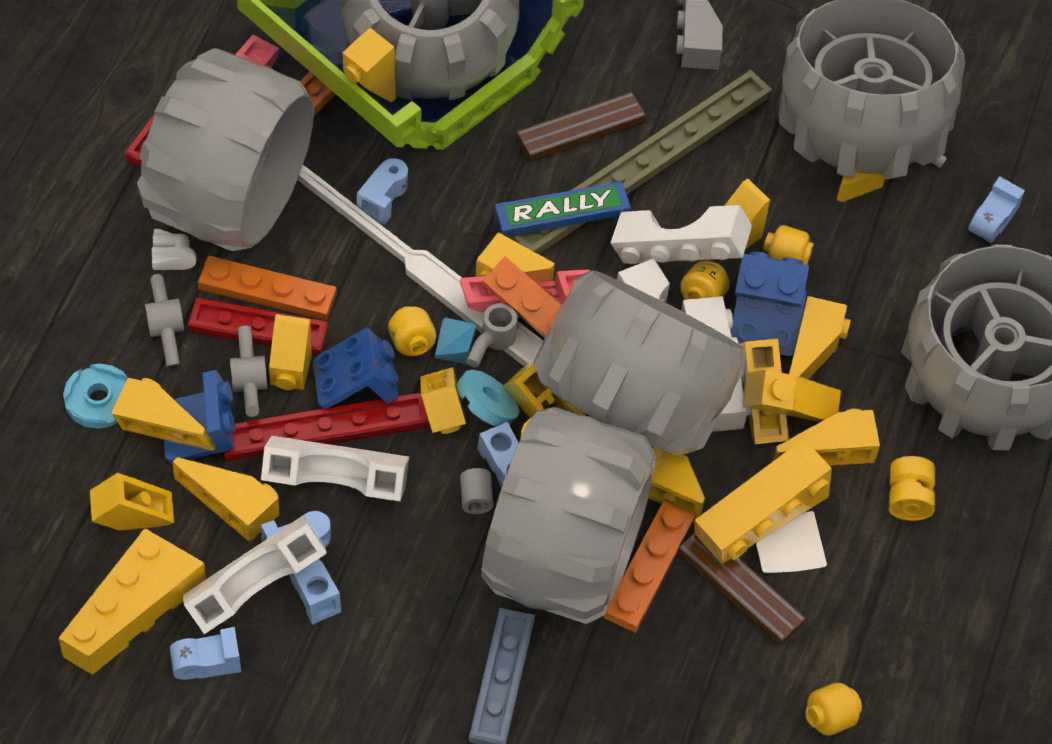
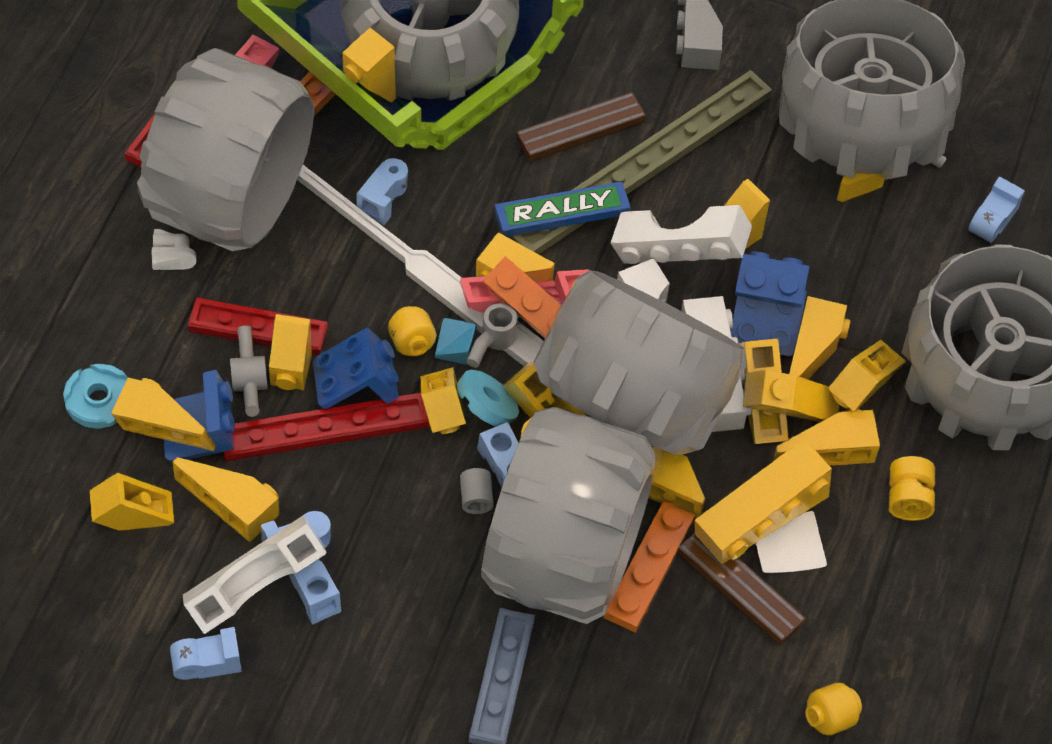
yellow wedge [59,529,206,675] -> none
light grey piece [145,274,184,367] -> none
orange plate [198,255,337,321] -> none
white arch [261,436,409,501] -> none
yellow head [680,260,730,300] -> none
yellow head [763,225,814,265] -> none
none -> yellow slope [828,340,906,411]

